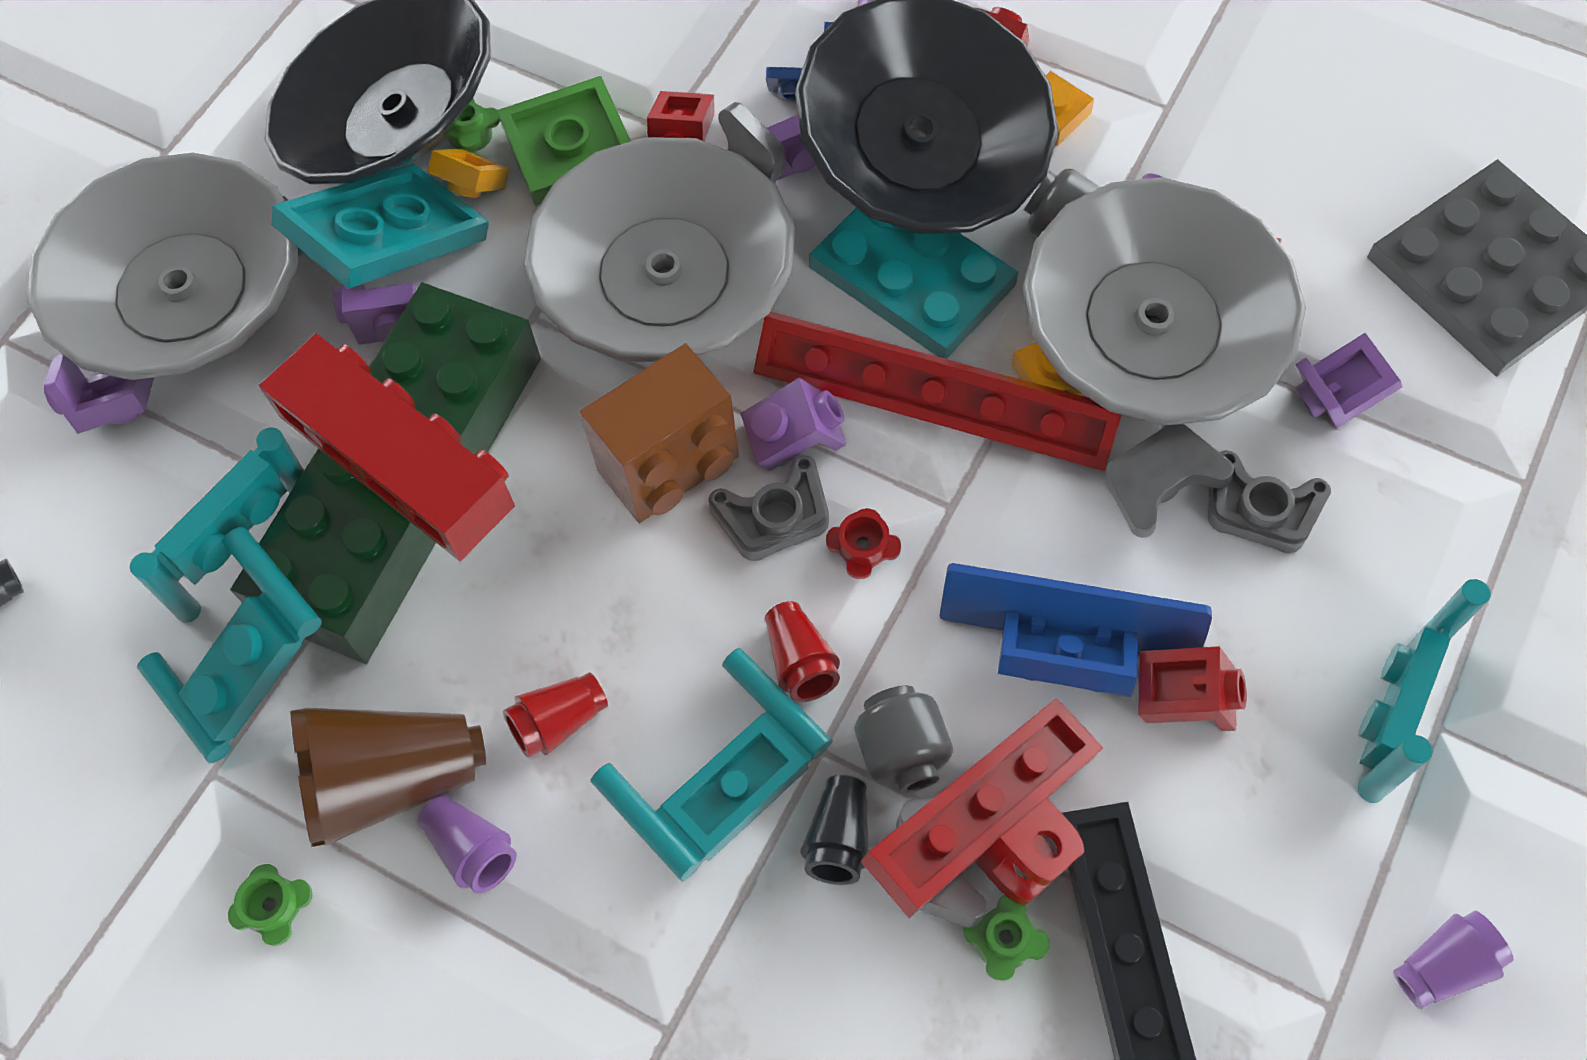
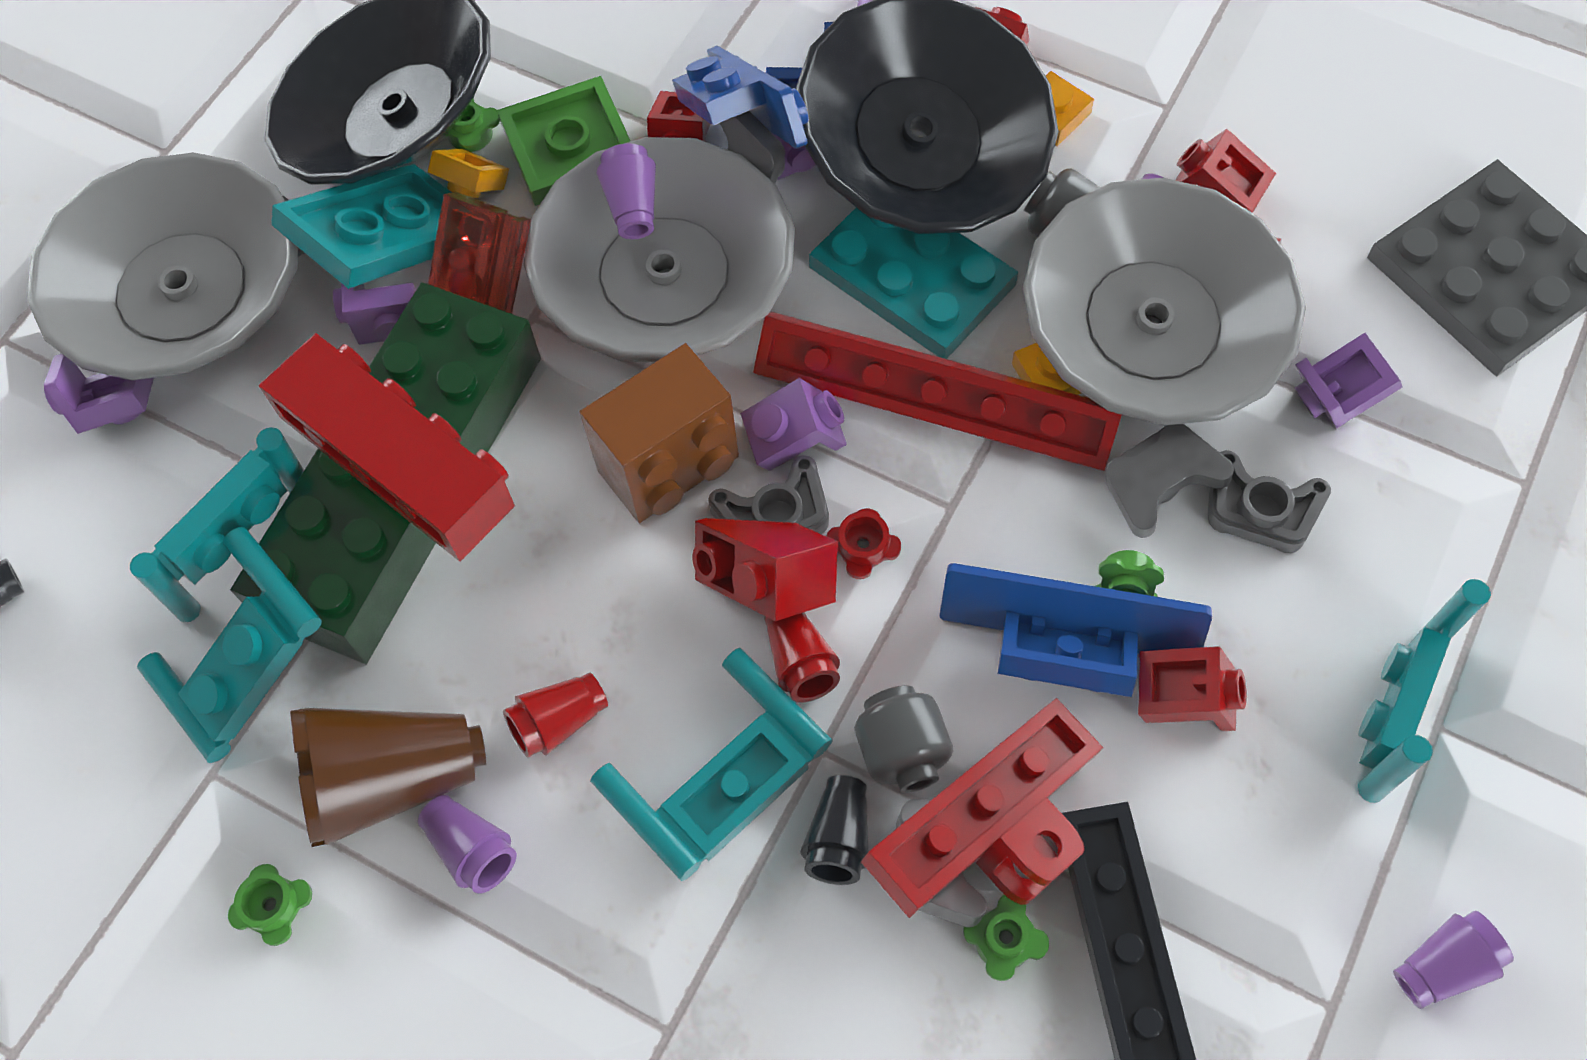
none -> clear red plate [428,192,531,314]
none -> medium lavender cone [597,143,656,239]
none -> bracket [672,45,808,149]
none -> red slope [692,518,838,621]
none -> bright green plate [1095,550,1164,597]
none -> bracket [1175,129,1276,213]

